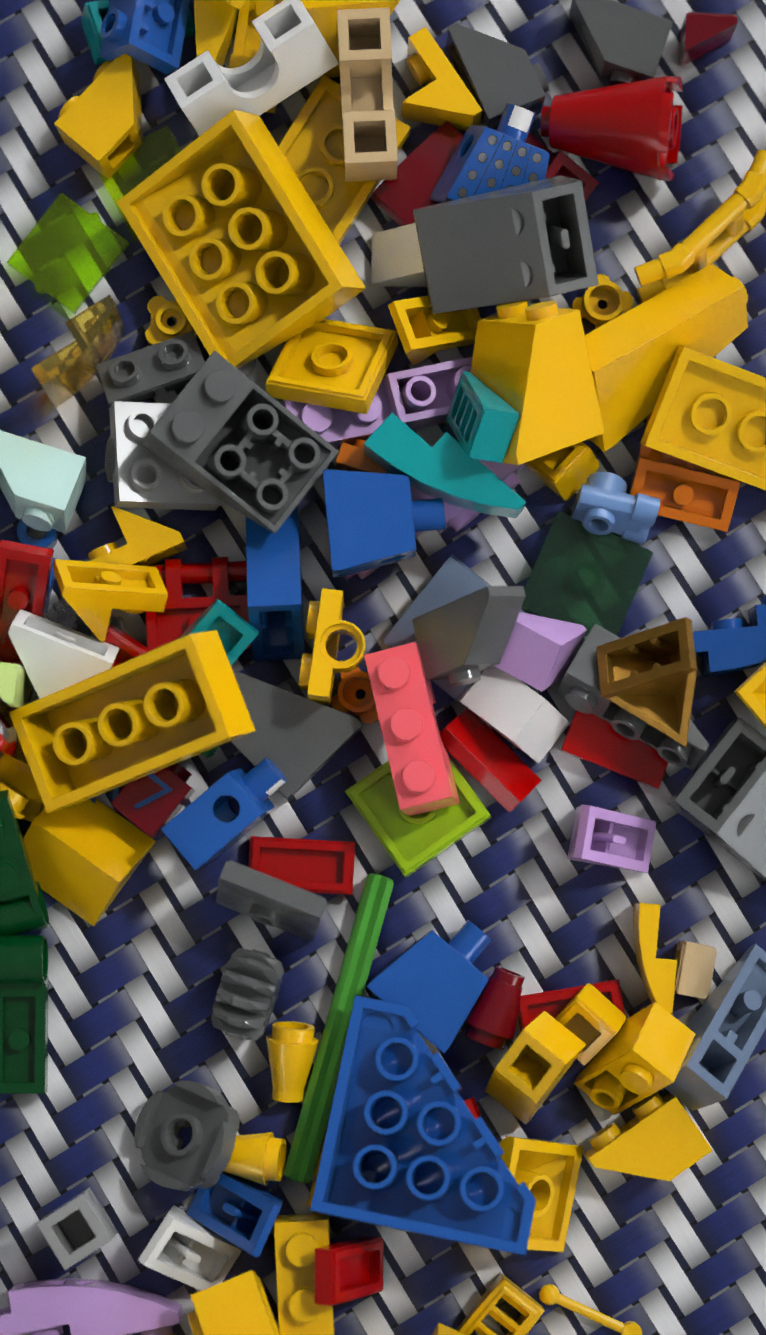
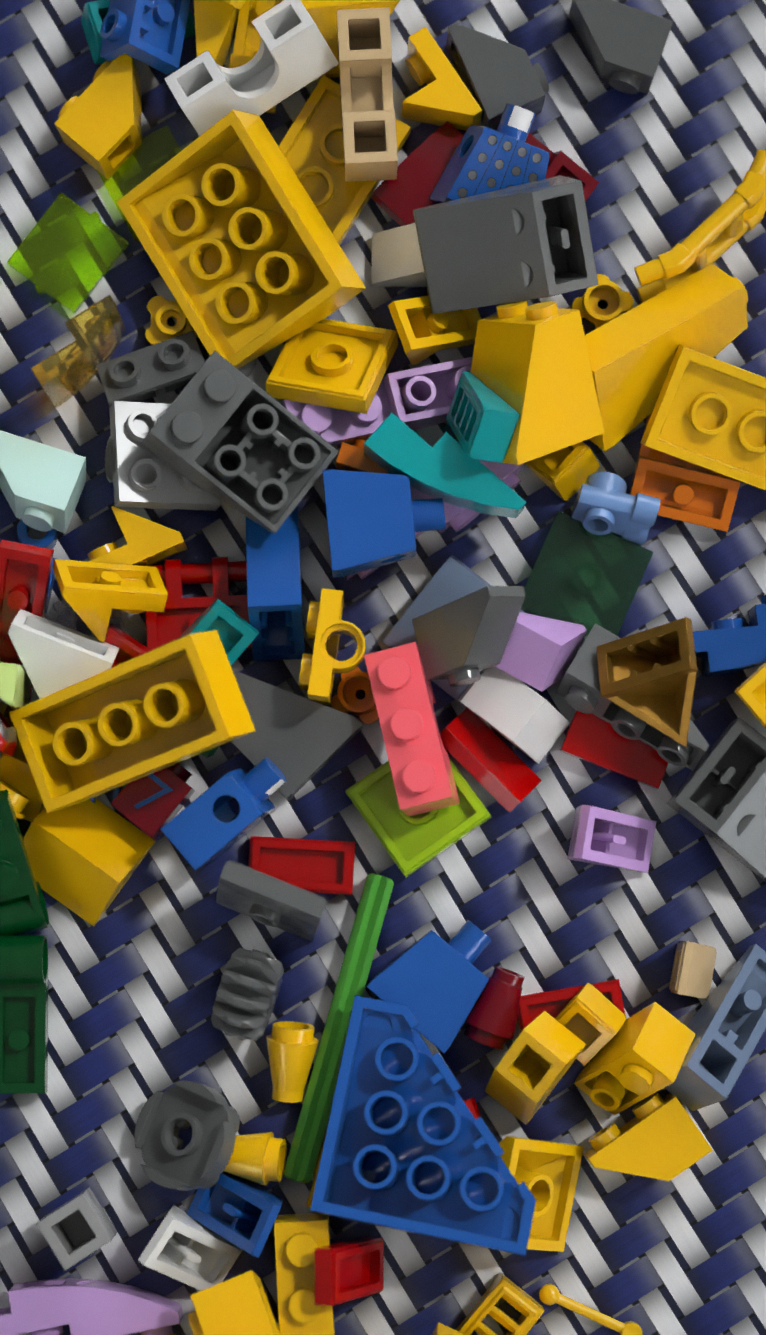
red cone [540,75,683,181] -> none
yellow slope [633,903,677,1014] -> none
dark red slope [679,12,738,65] -> none

